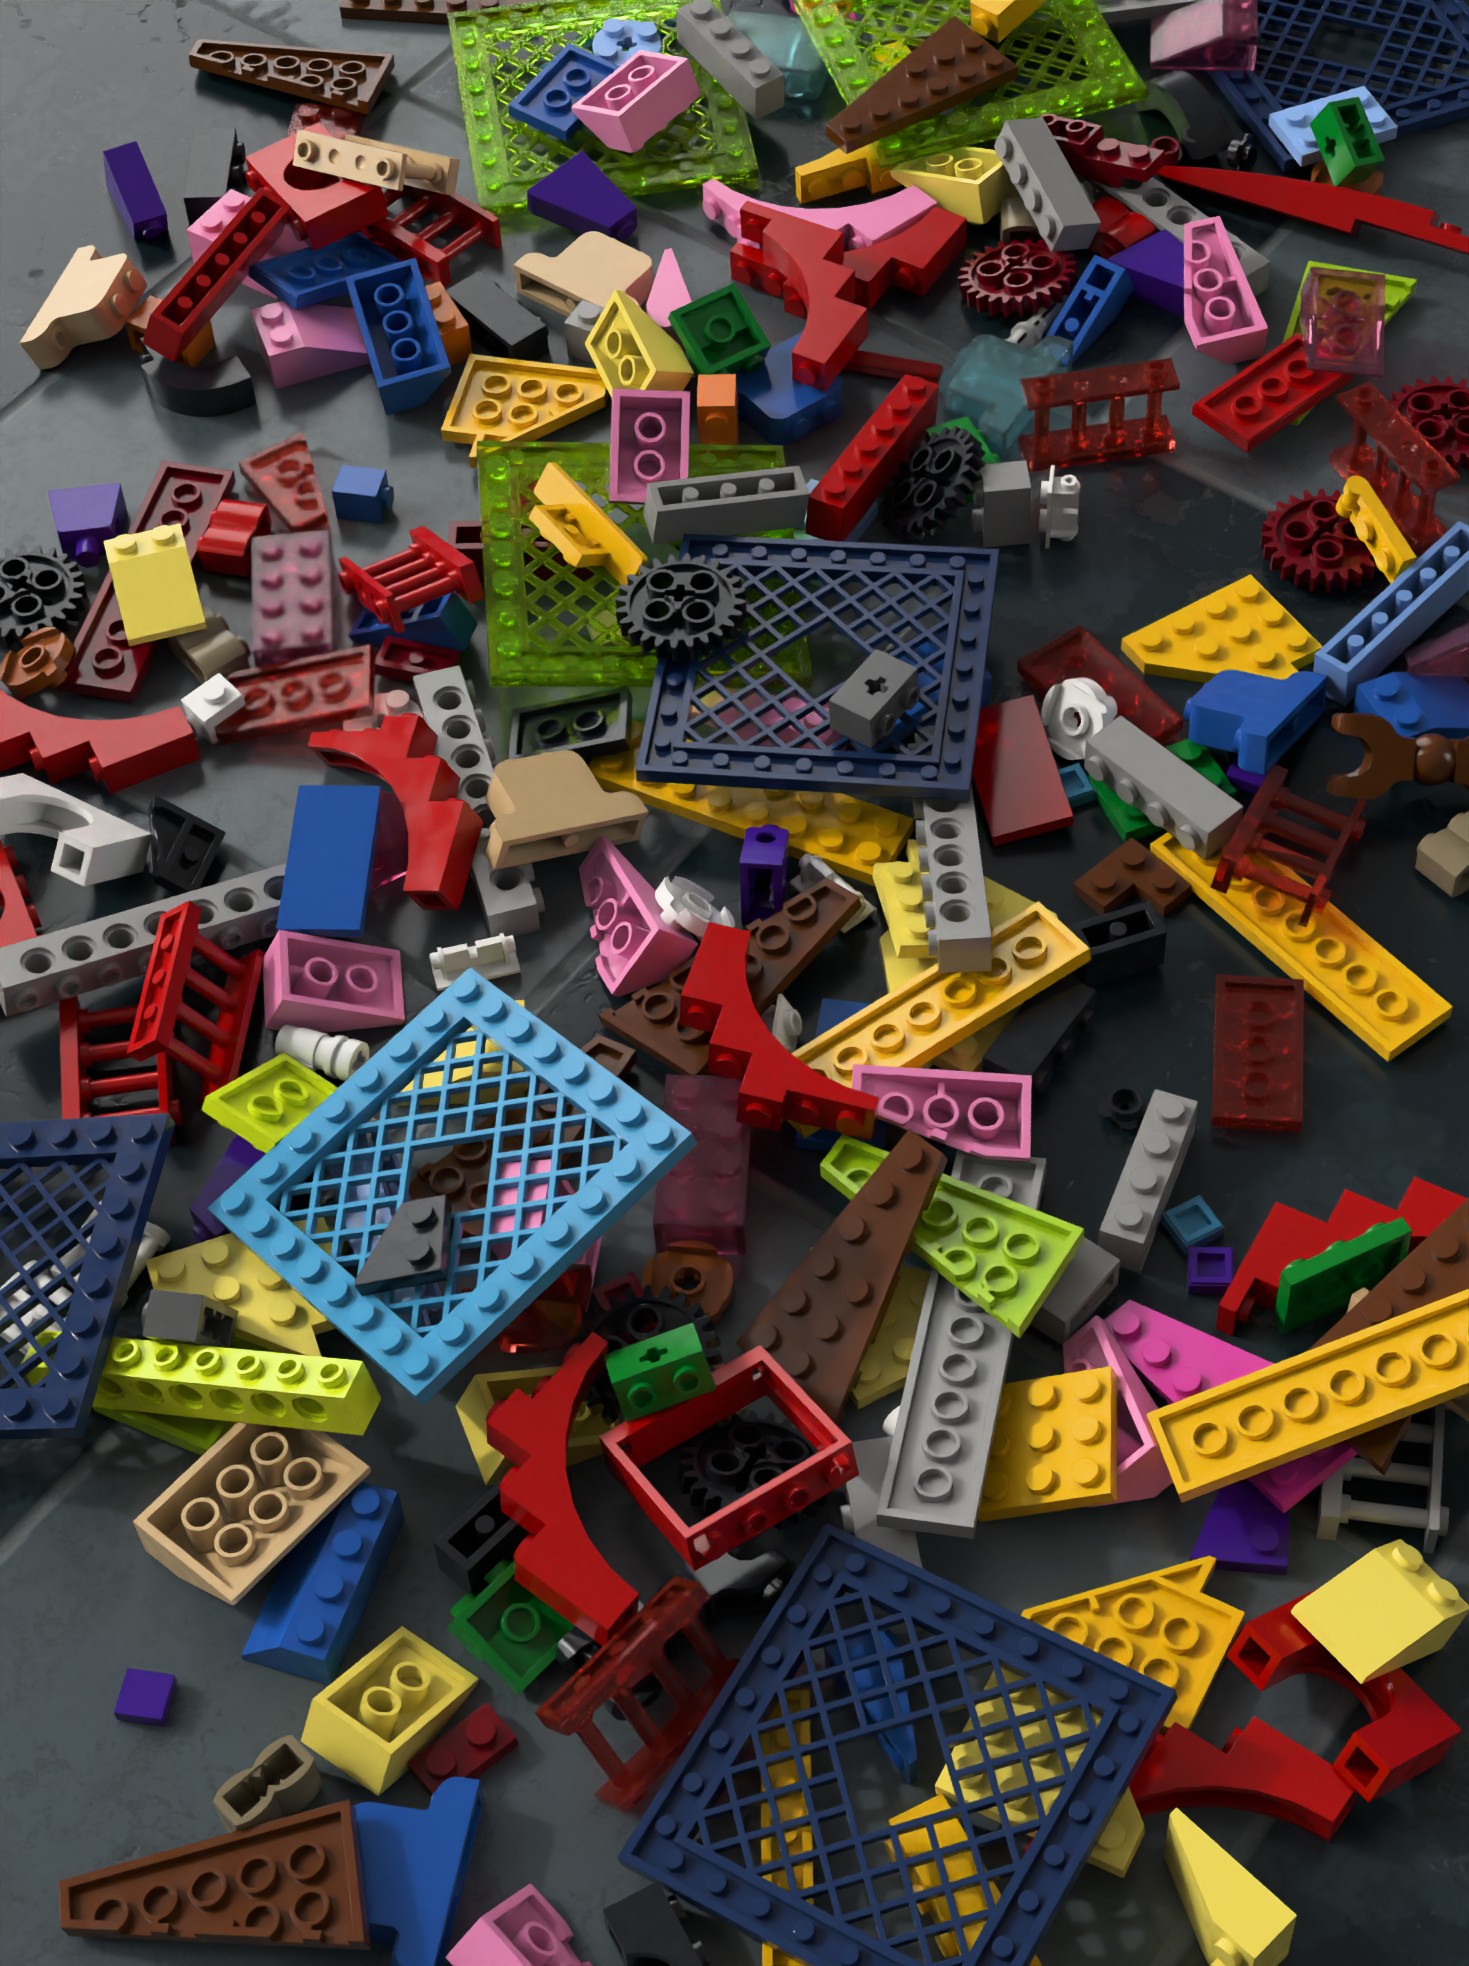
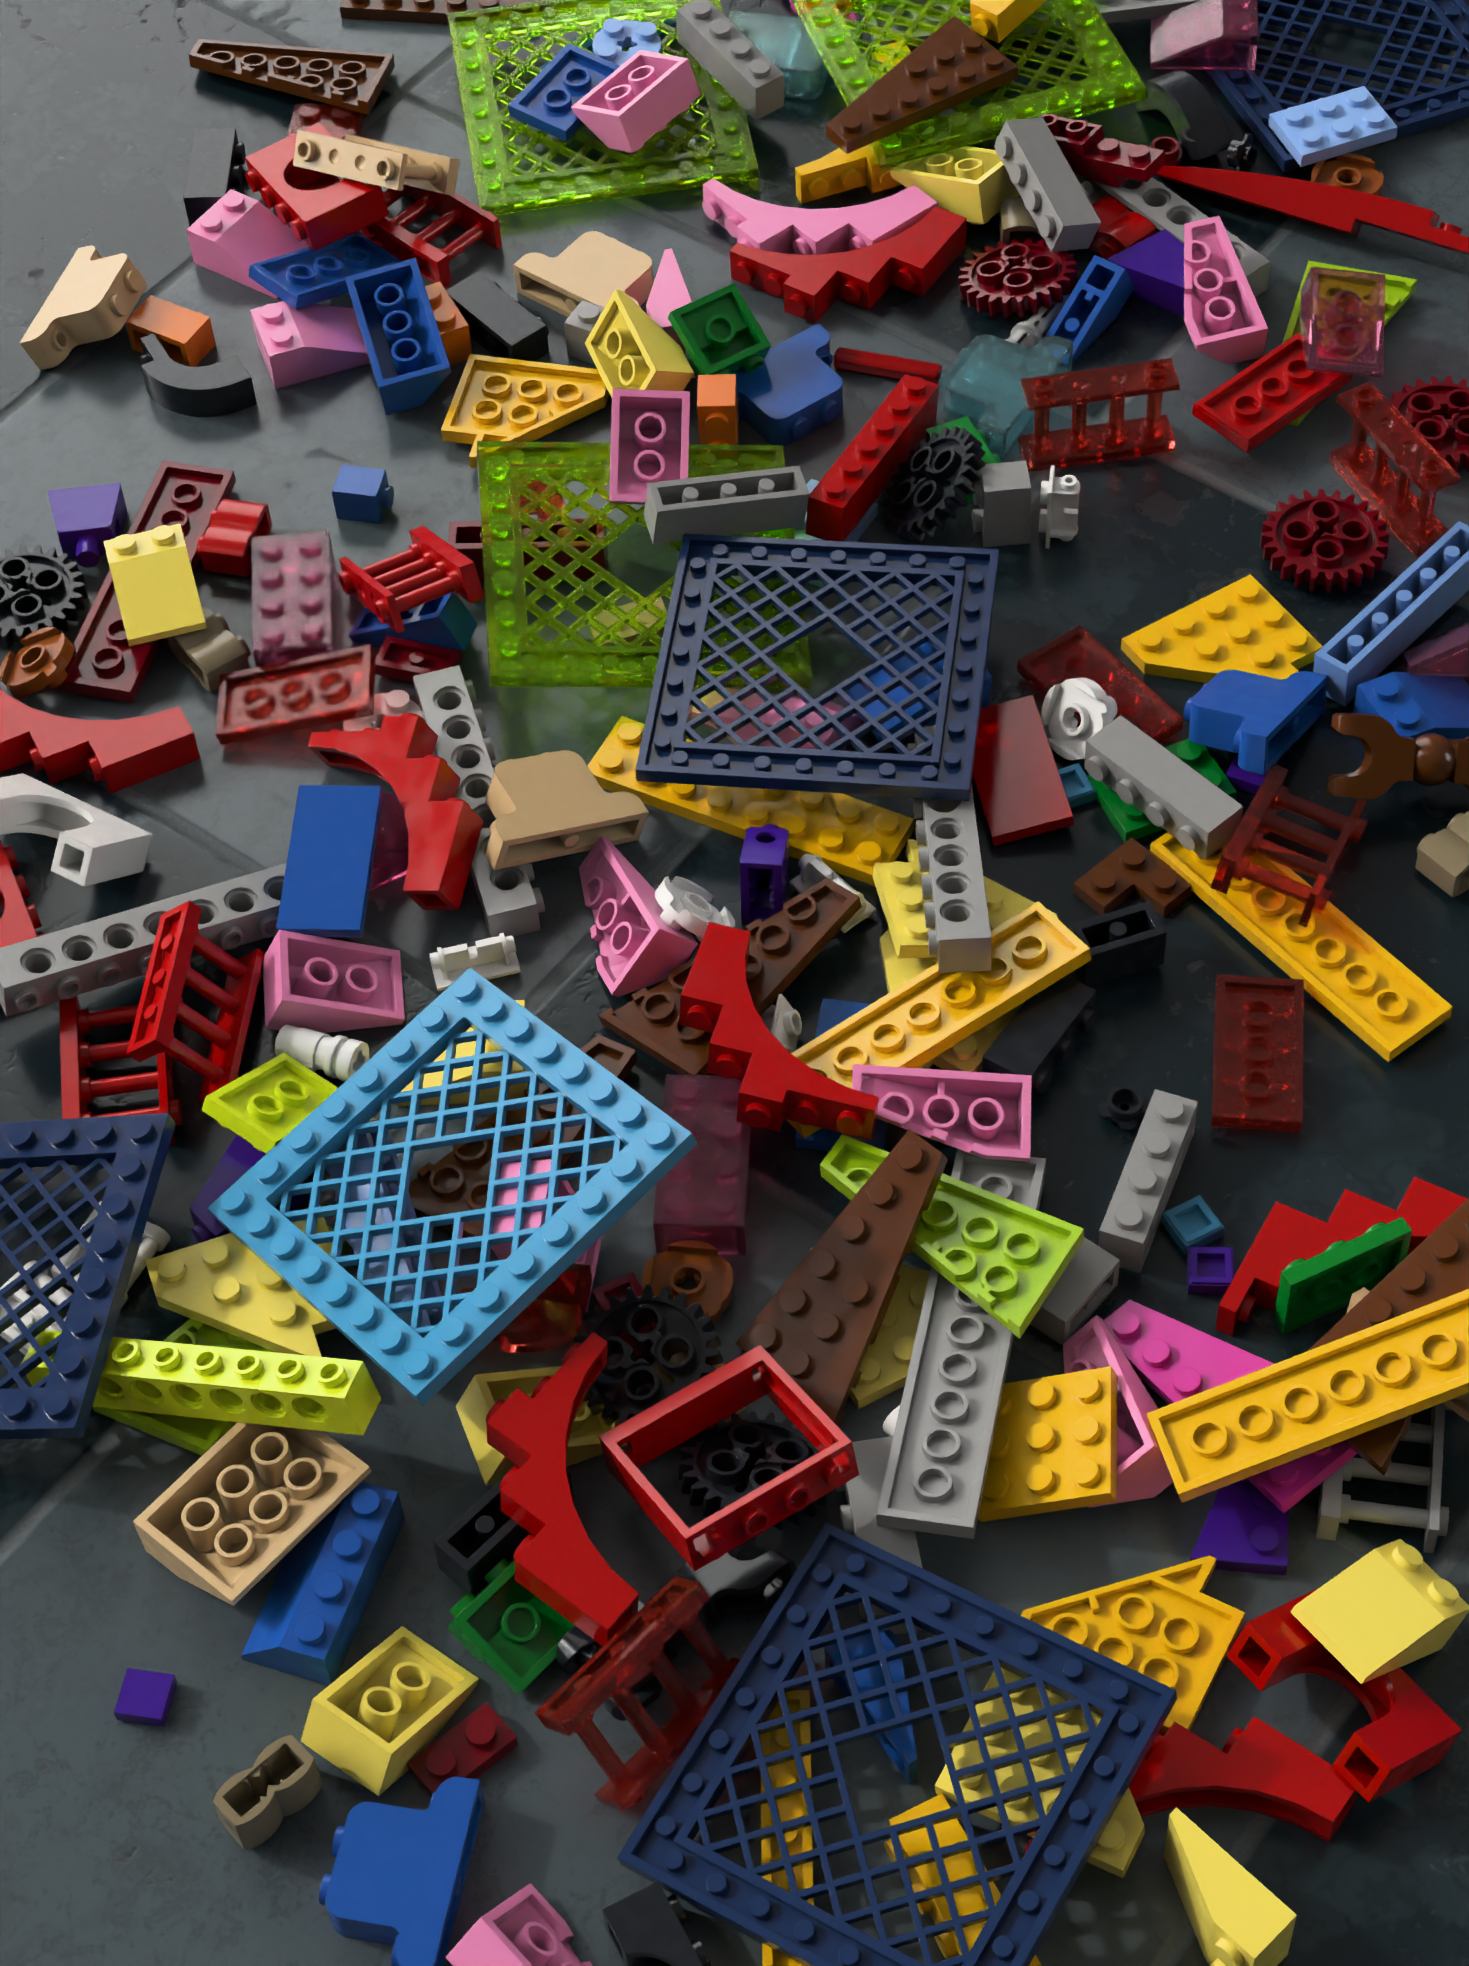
reddish brown wing [58,1799,371,1950] -> none
dark purple slope [103,141,168,240] -> none
dark grey brick [141,1289,238,1348] -> none
red brick [142,187,291,362] -> none
black wing [148,795,226,895] -> none
white bracket [181,673,246,745] -> none
clear red wing [238,431,329,538] -> none
wing [355,1194,452,1296] -> none
black plate [508,686,633,760] -> none
dark purple slope [527,151,637,240] -> none
yellow bracket [529,462,648,585] -> none
green brick [604,1323,717,1422] -> none
black gear [615,553,747,661] -> none
red arch [740,201,868,392] -> none
dark grey brick [829,649,920,749] -> none
green brick [1310,96,1385,187] -> none
yellow plate [1336,475,1417,584] -> none

